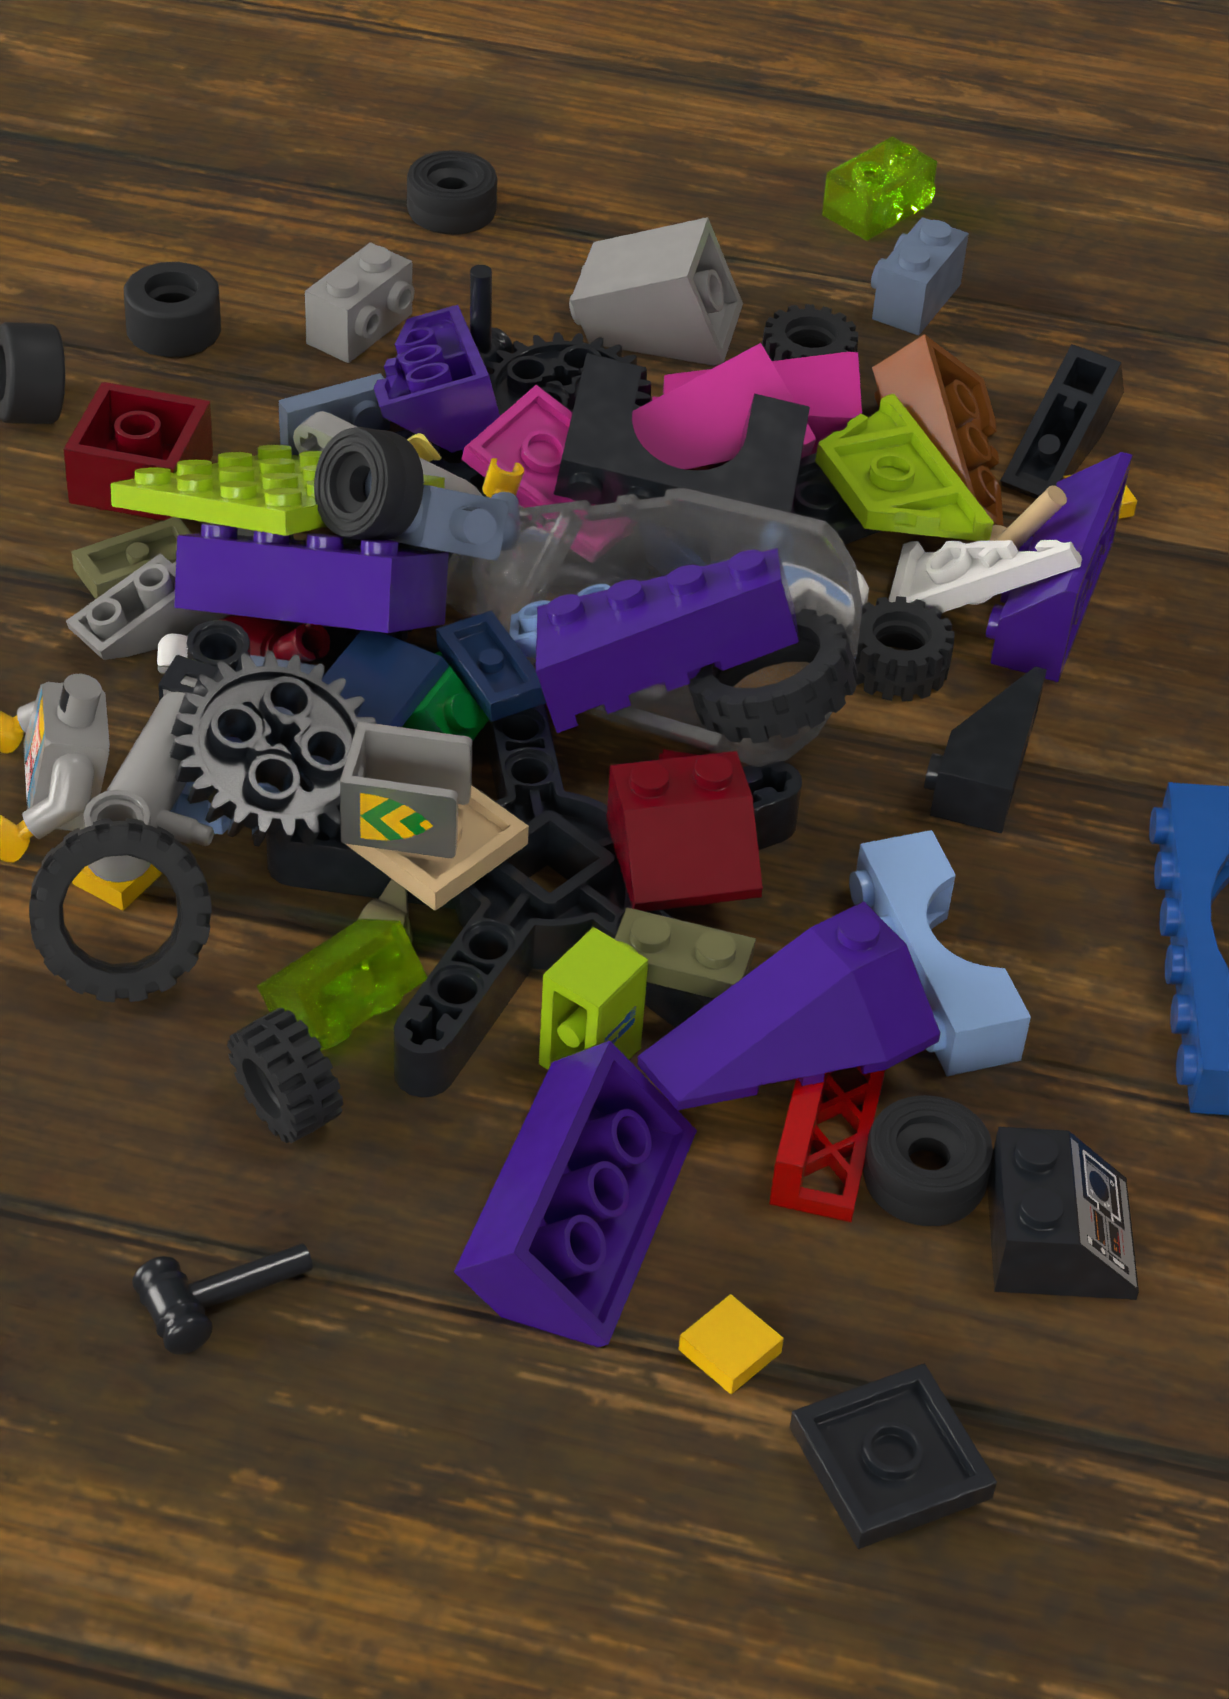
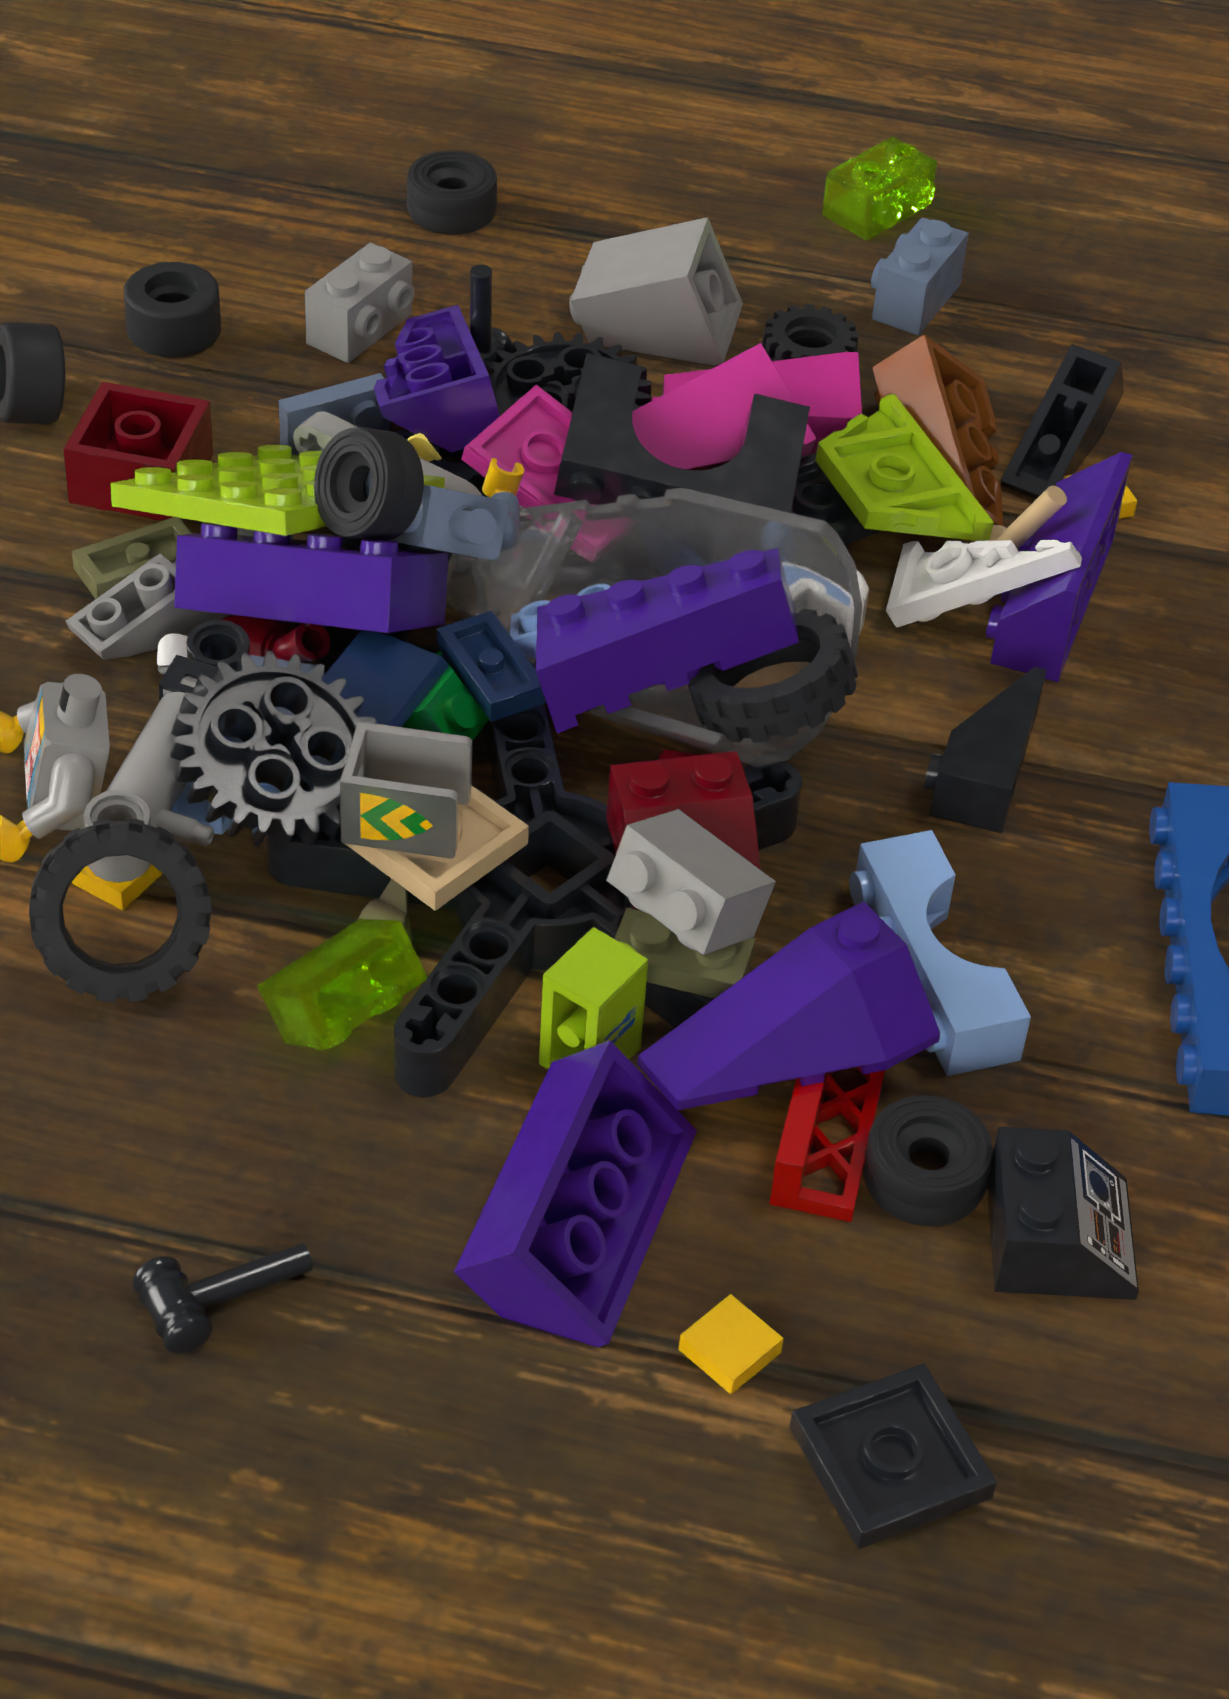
black tyre [227,1008,343,1143] -> none
black tyre [847,596,954,702] -> none
none -> light grey brick [606,809,776,955]

